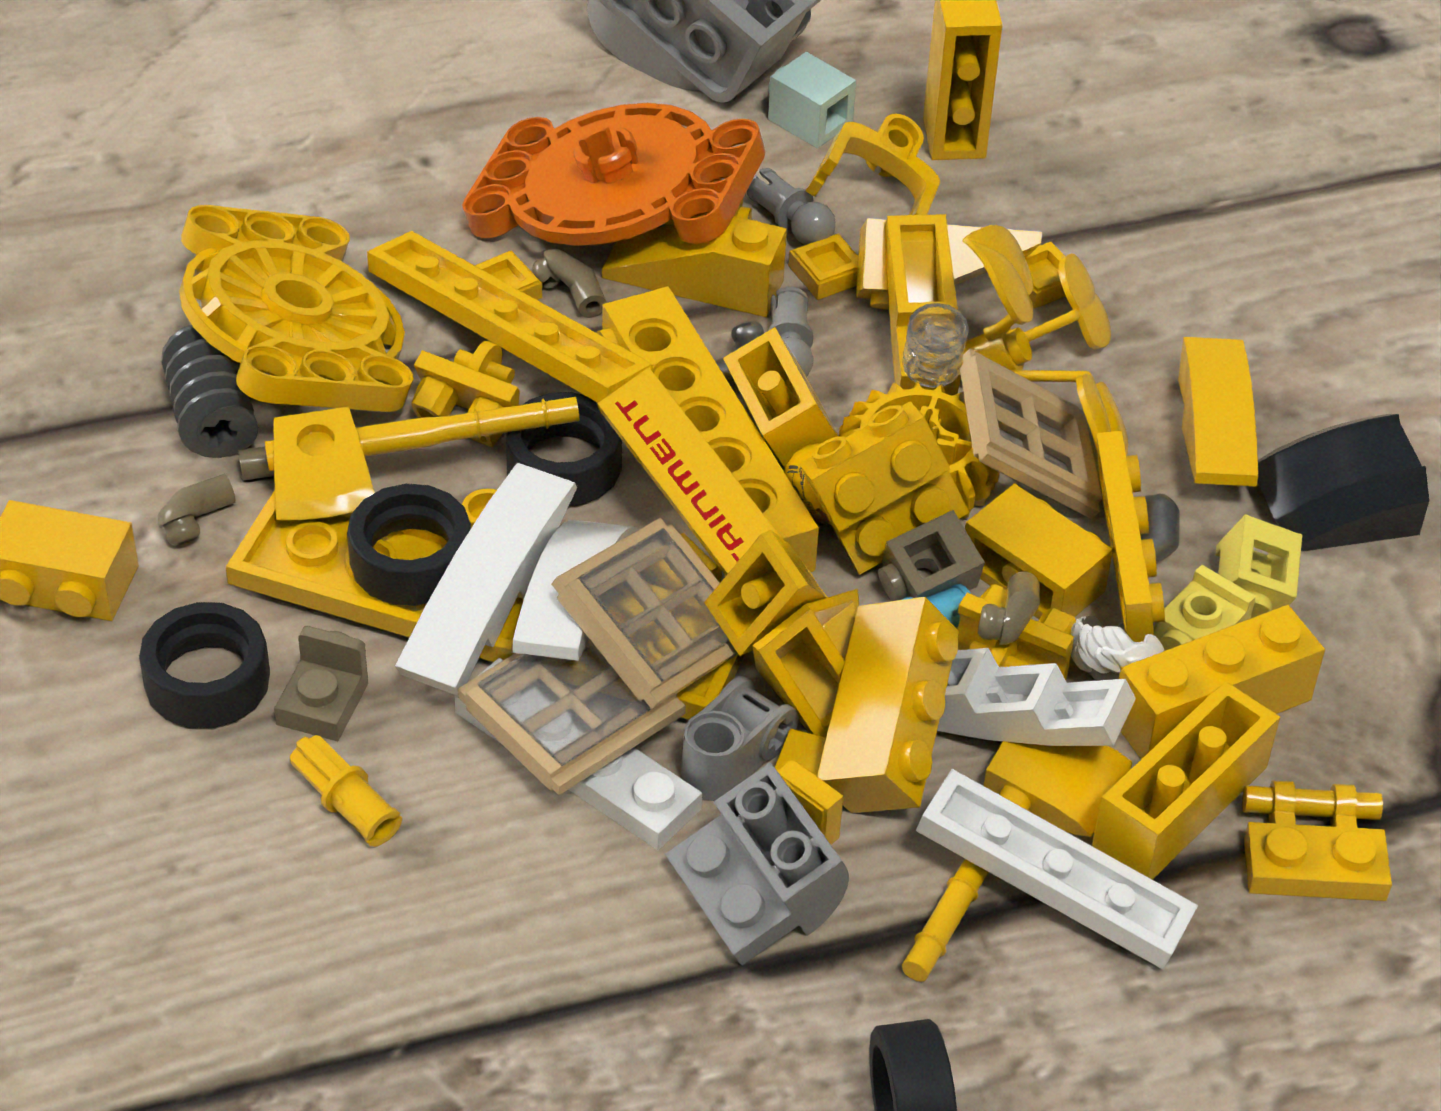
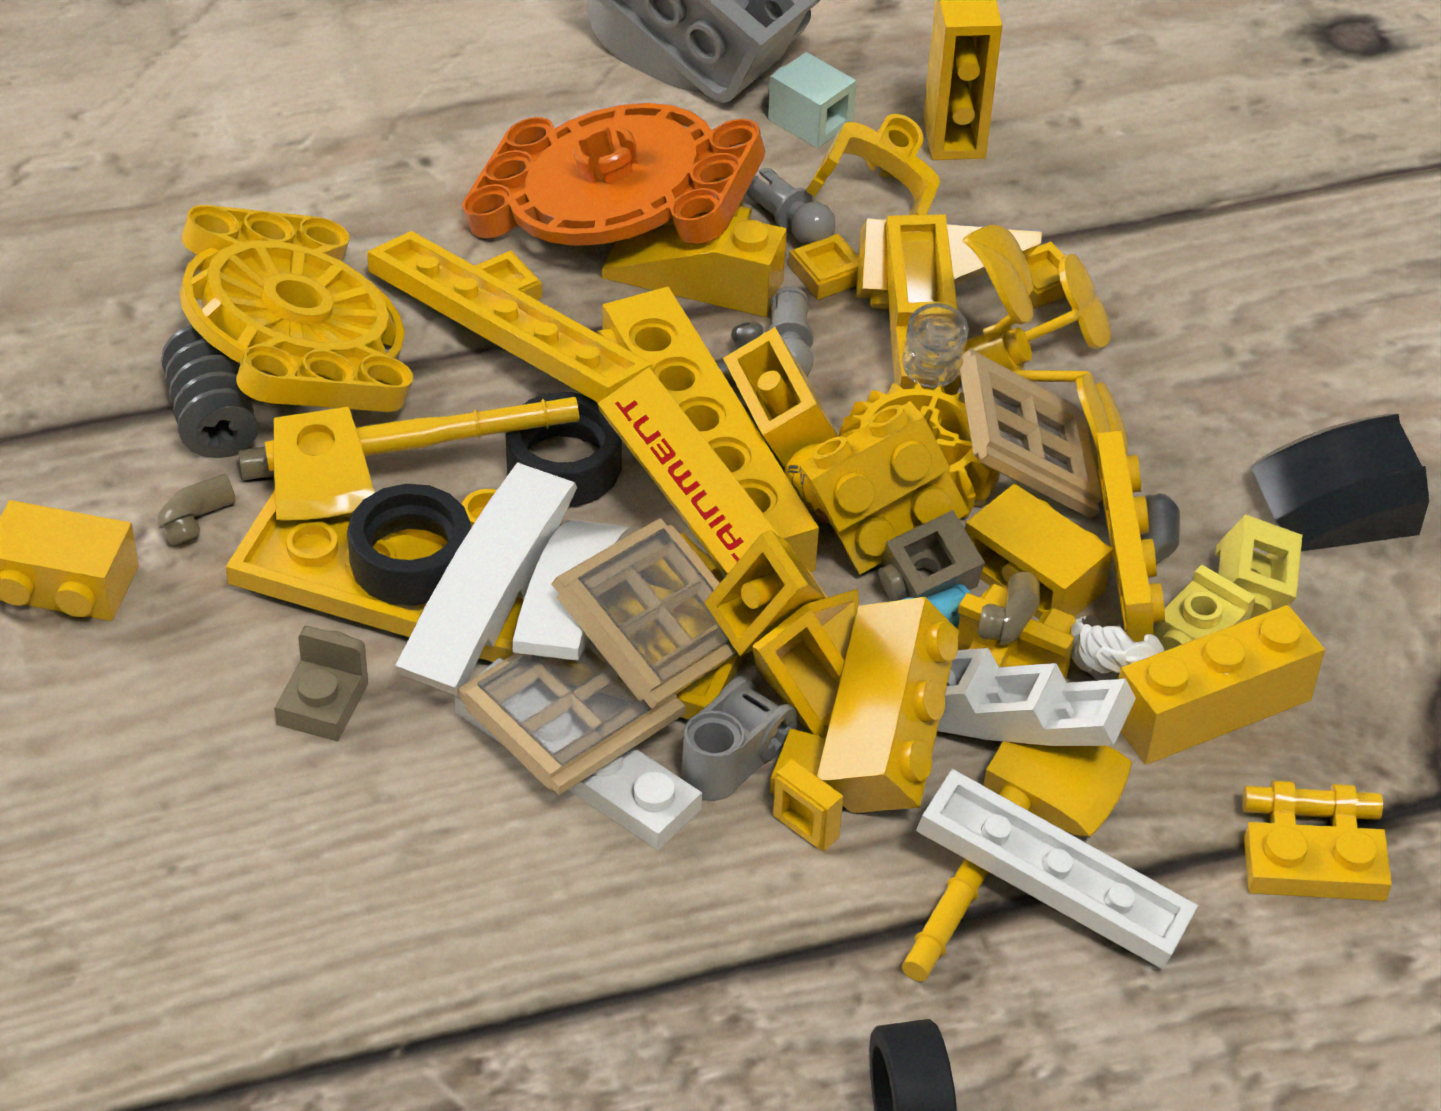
black tyre [139,602,270,728] -> none
yellow axle [290,735,402,847] -> none
yellow hips [411,341,520,447] -> none
dark tan arm [532,249,607,318] -> none
light grey brick [665,762,849,966] -> none
yellow brick [1092,681,1280,880] -> none
yellow slope [1178,337,1258,486] -> none

